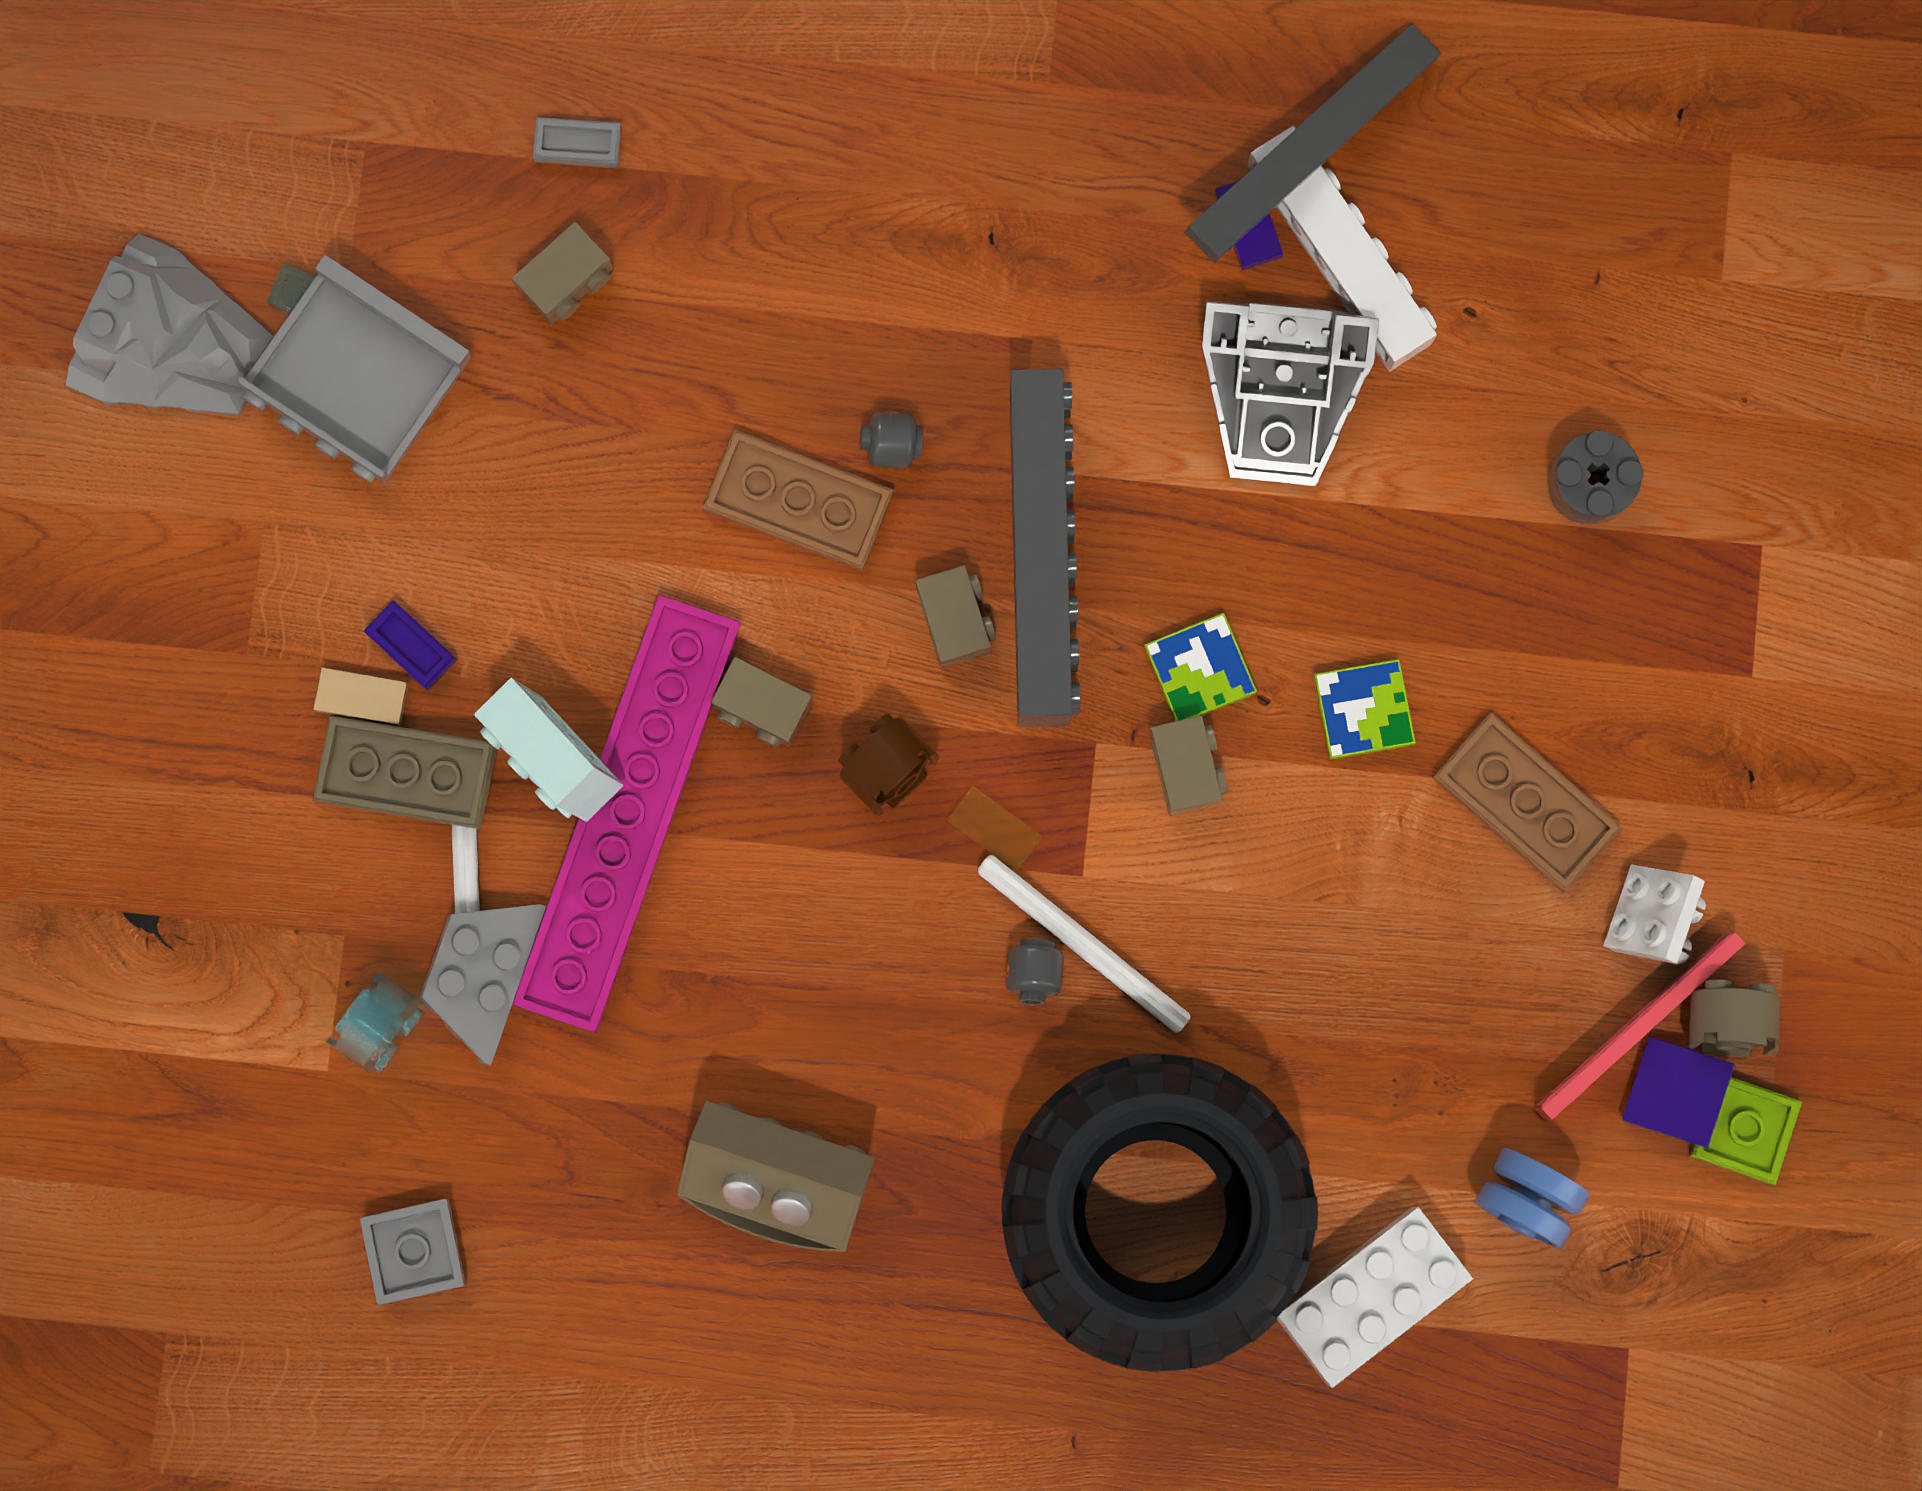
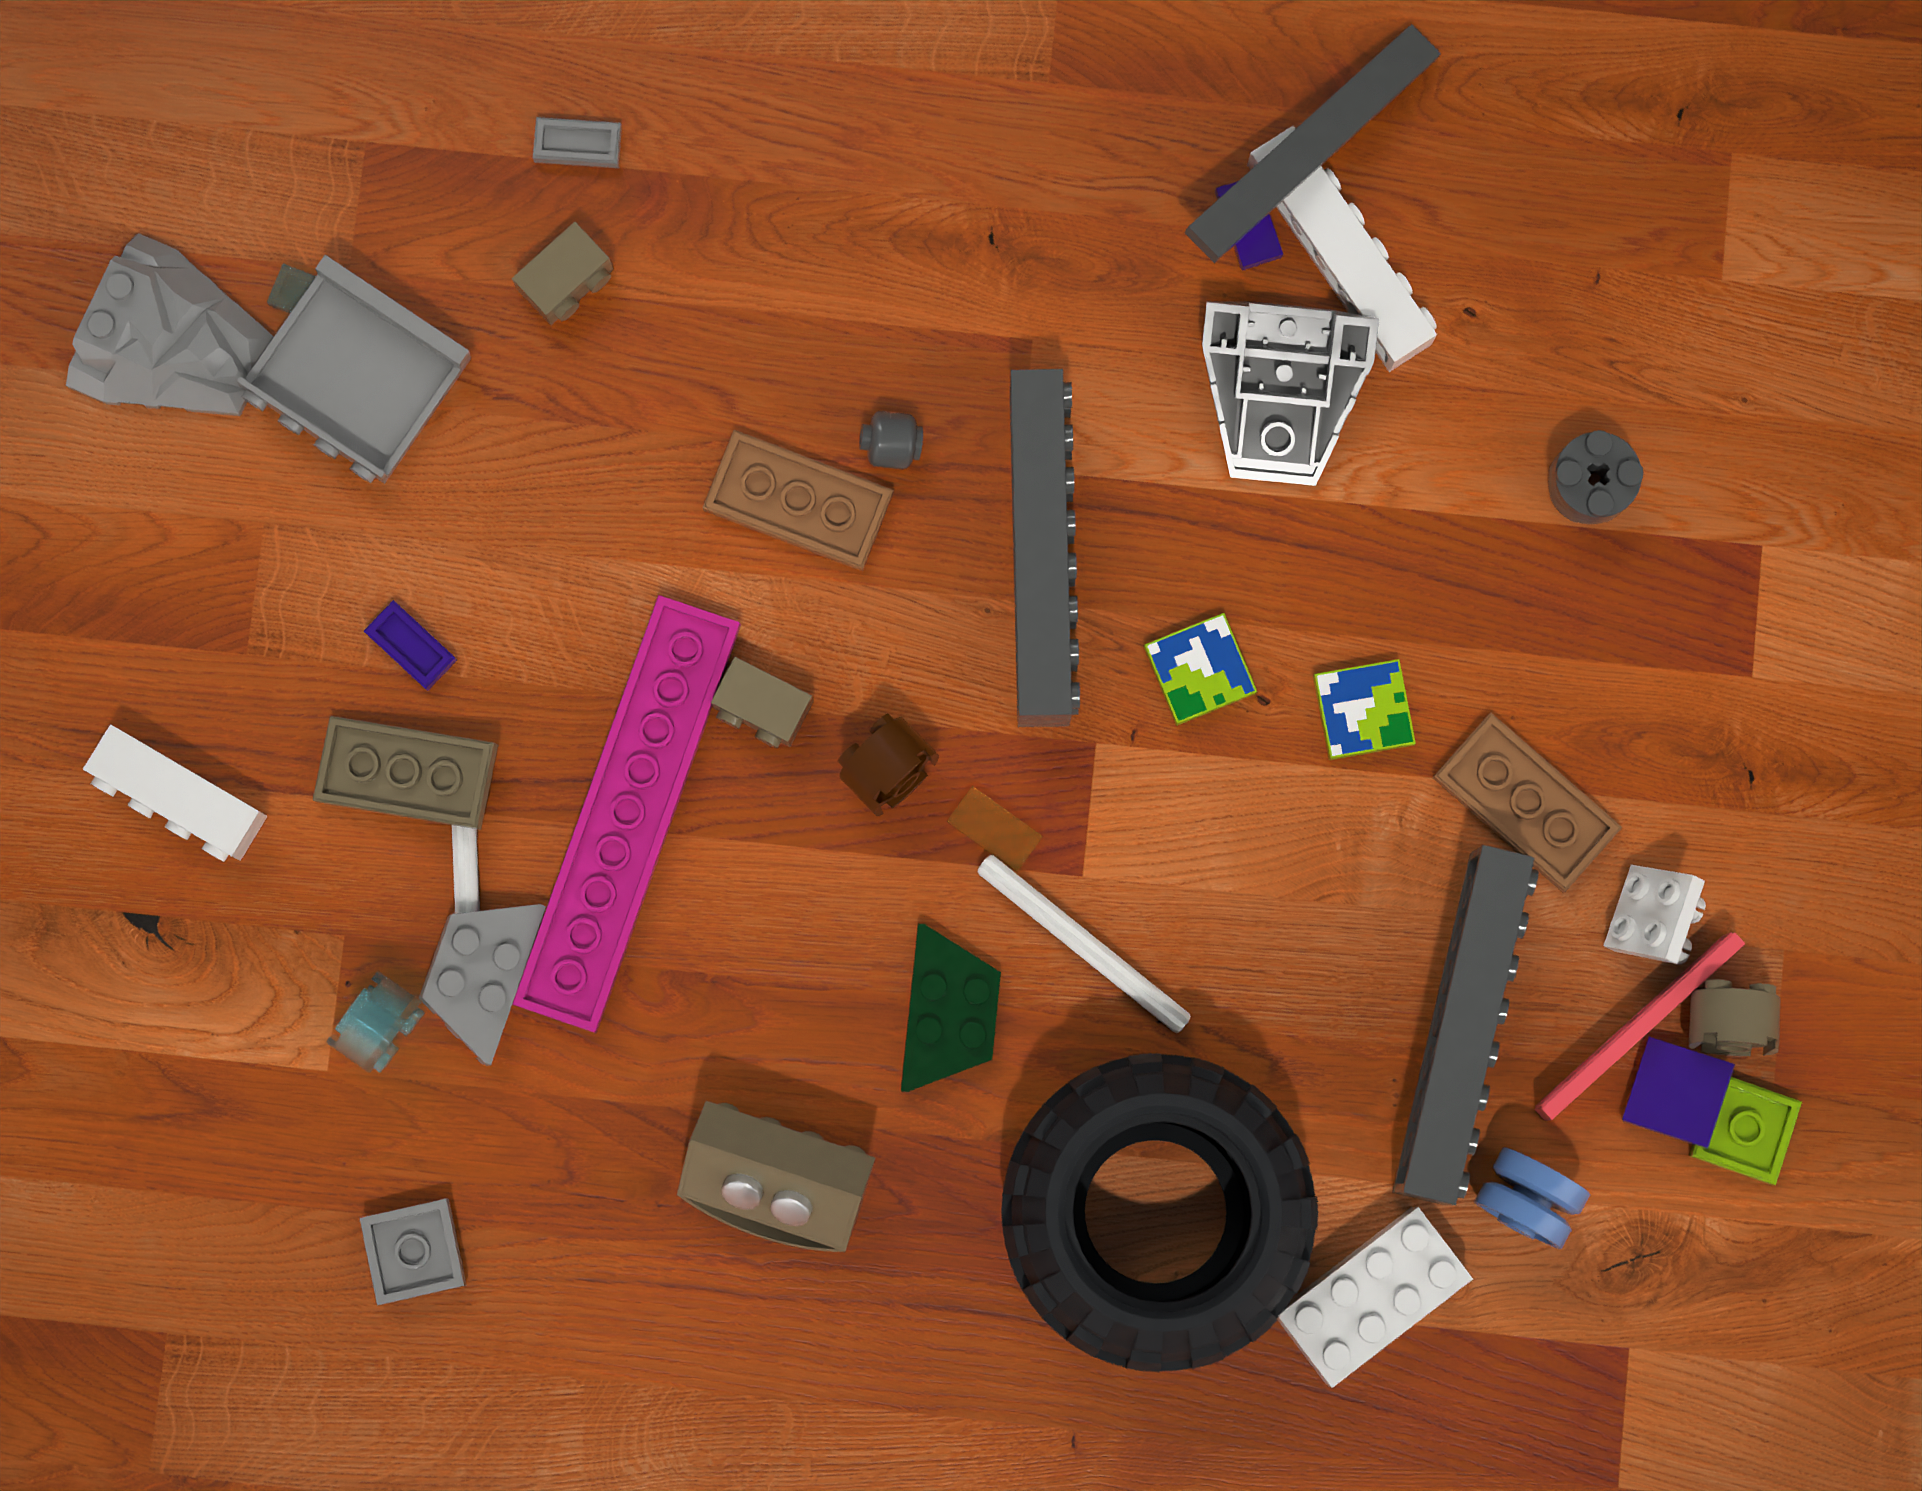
tan tile [313,668,409,727] -> none
light aqua brick [474,677,624,822] -> none
dark tan brick [916,565,996,669] -> none
dark grey head [1006,938,1064,1005] -> none
dark tan brick [1149,715,1228,816] -> none
none -> white brick [83,724,268,862]
none -> dark green wing [901,923,1001,1092]
none -> dark grey brick [1392,845,1539,1205]

